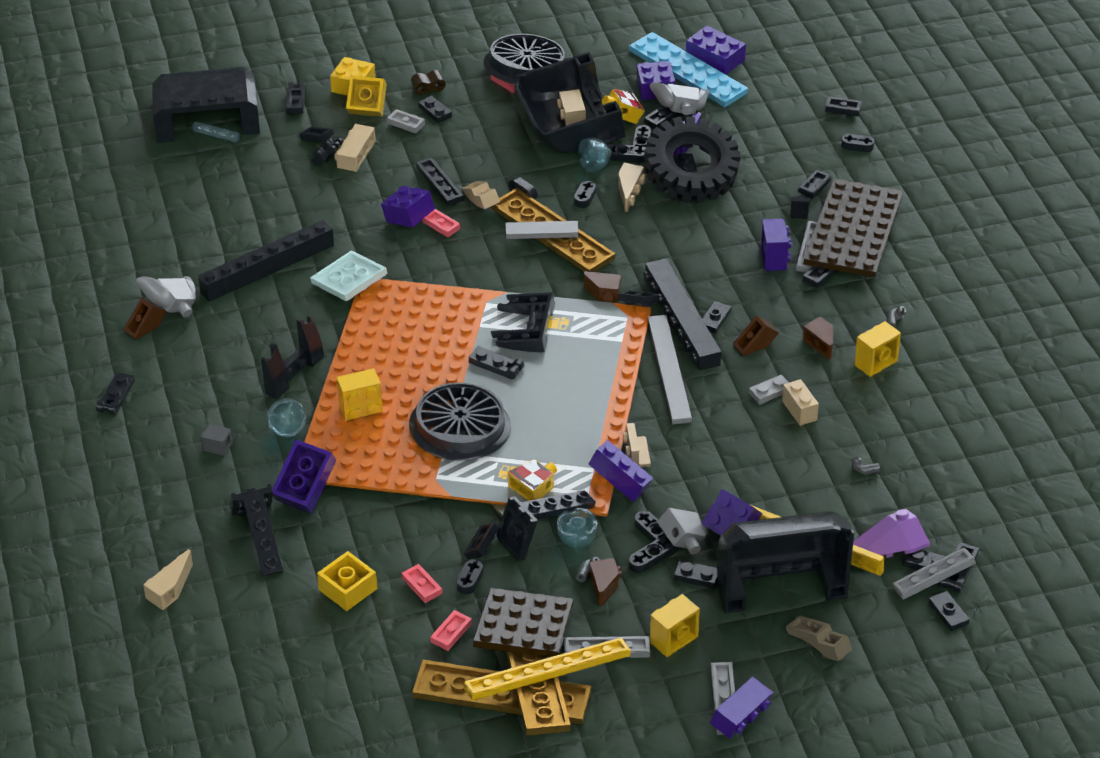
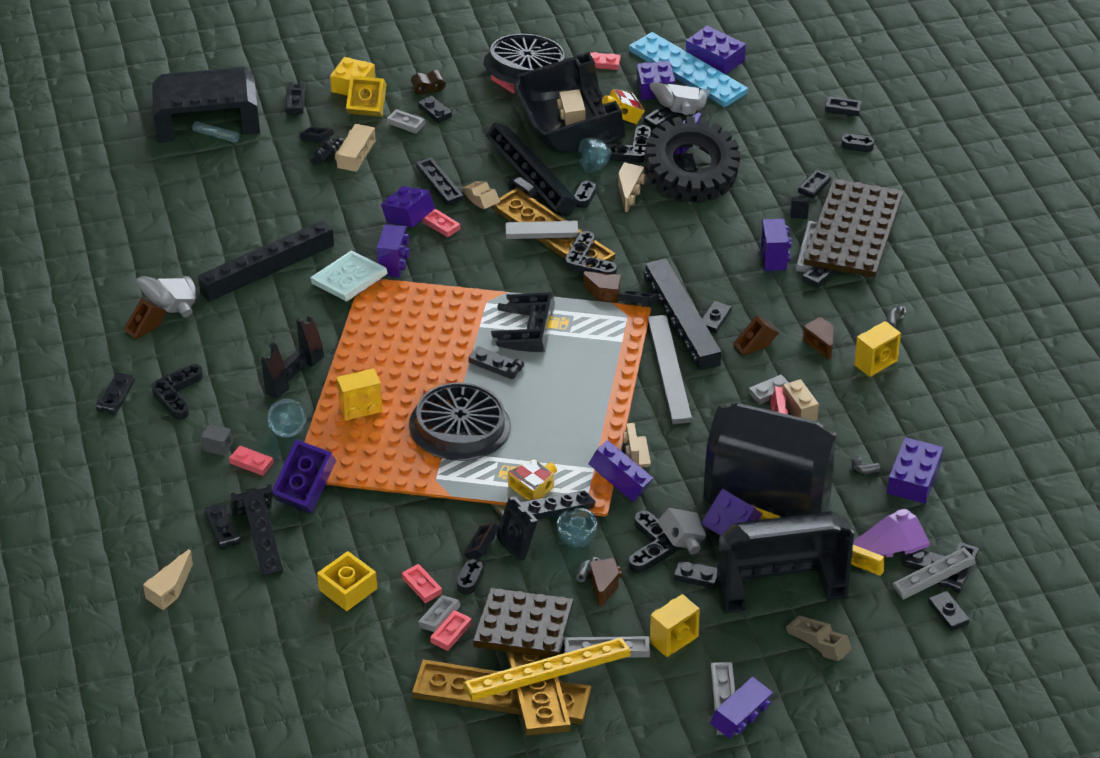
none -> black beam [152,364,203,420]
none -> black plate [204,503,240,549]
none -> coral plate [229,446,274,476]
none -> dark purple brick [377,224,410,278]
none -> light grey plate [418,595,460,632]
none -> black brick [486,122,579,216]
none -> black beam [566,231,617,274]
none -> coral plate [590,52,621,70]
none -> black slope [703,403,836,517]
none -> coral plate [770,386,788,415]
none -> dark purple brick [887,437,944,504]

